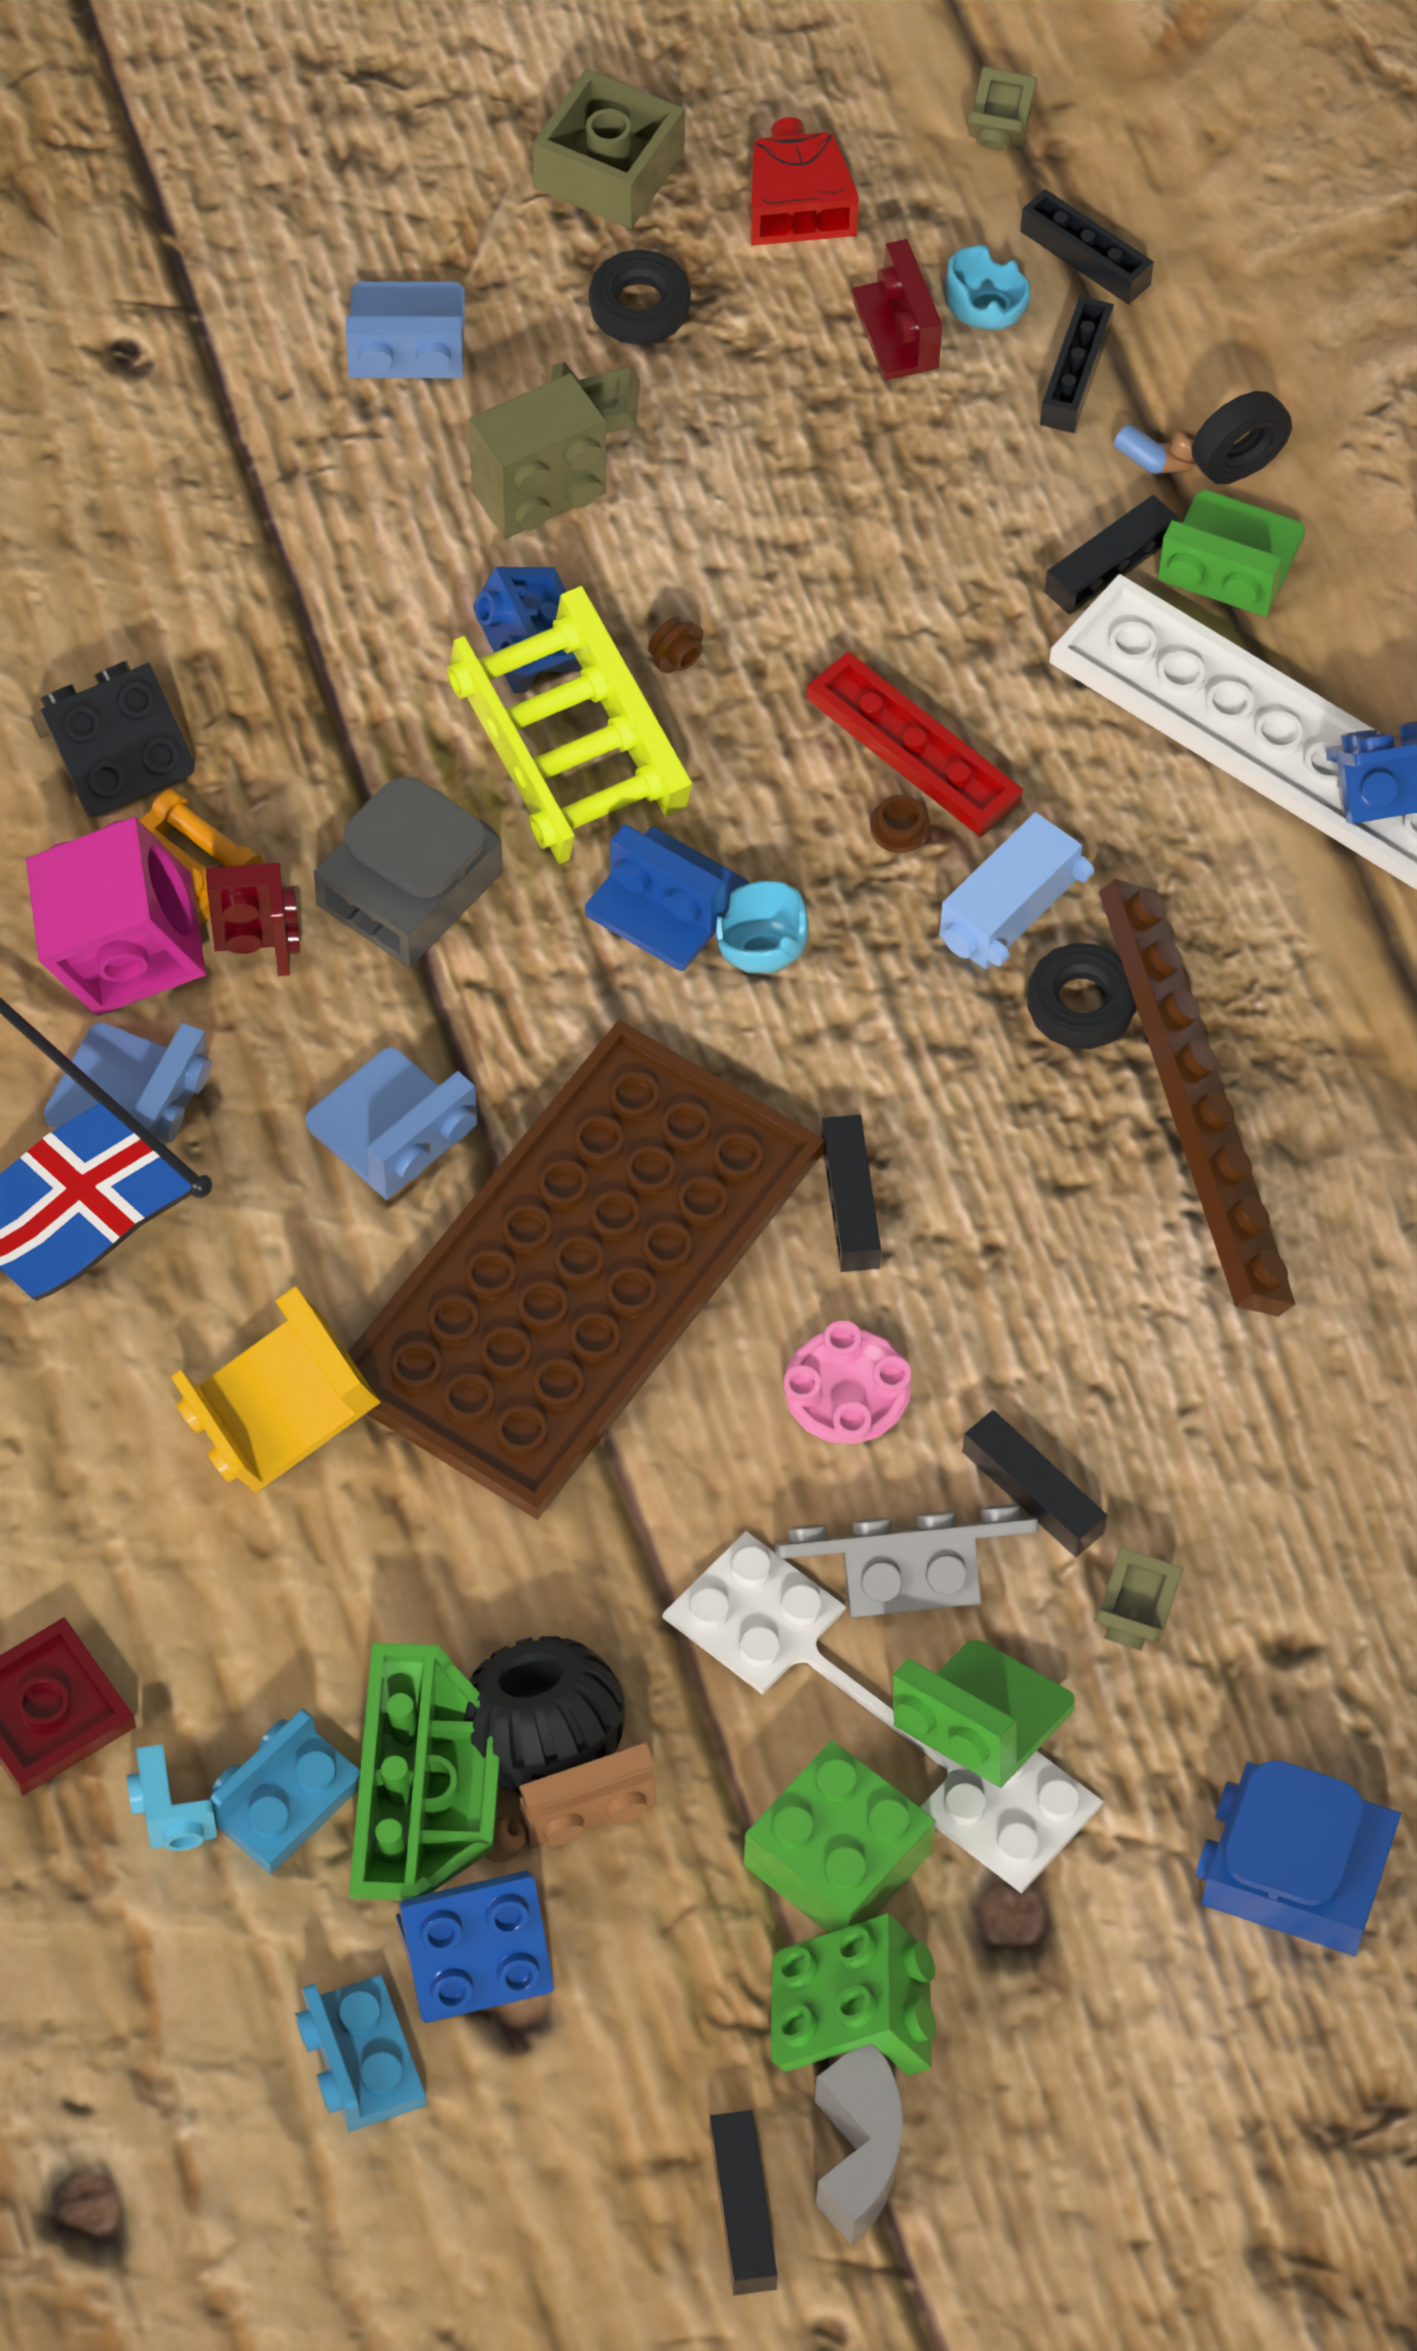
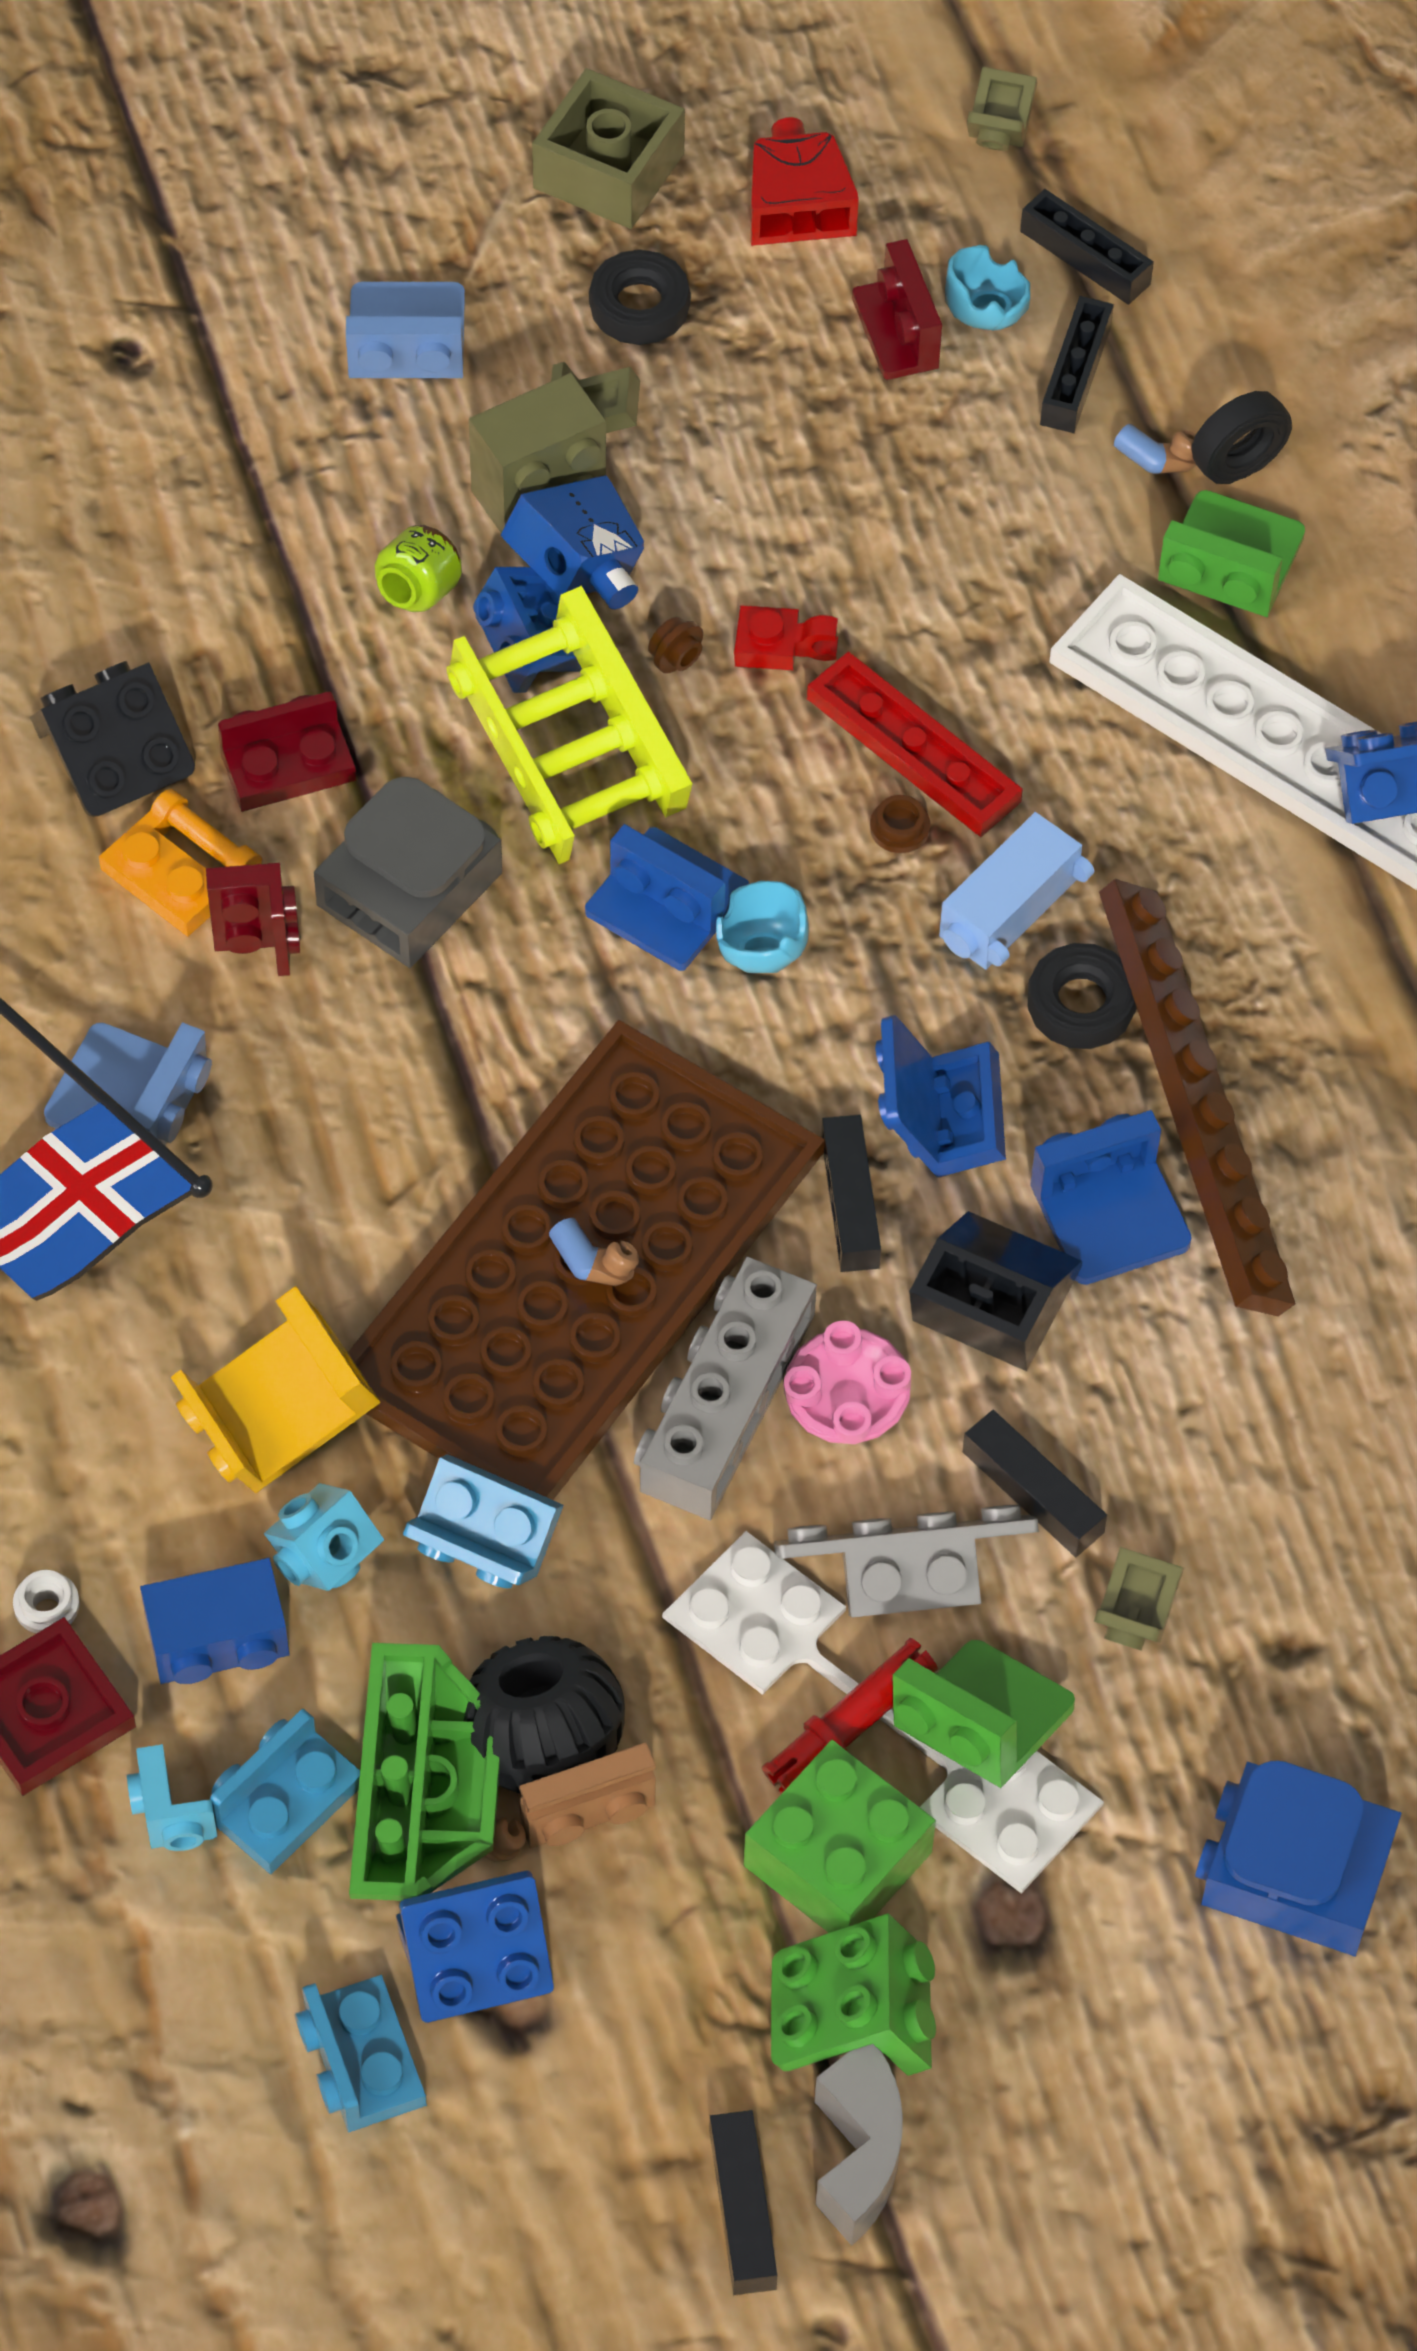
dark pink brick [26,816,206,1016] -> none
medium blue bracket [305,1048,477,1200] -> none
black piece [1044,495,1178,615] -> none
none -> white plate [13,1570,80,1633]
none -> blue brick [140,1558,290,1684]
none -> dark red bracket [218,692,356,812]
none -> medium azure brick [264,1483,384,1591]
none -> lime head [375,525,462,612]
none -> bracket [403,1454,564,1588]
none -> blue torso [501,475,644,610]
none -> arm [549,1218,639,1286]
none -> light grey brick [634,1257,817,1521]
none -> red plate [734,605,839,671]
none -> red pin [762,1638,938,1794]
none -> blue bracket [875,1015,1006,1178]
none -> black slope [909,1211,1082,1371]
none -> blue bracket [1030,1110,1192,1285]

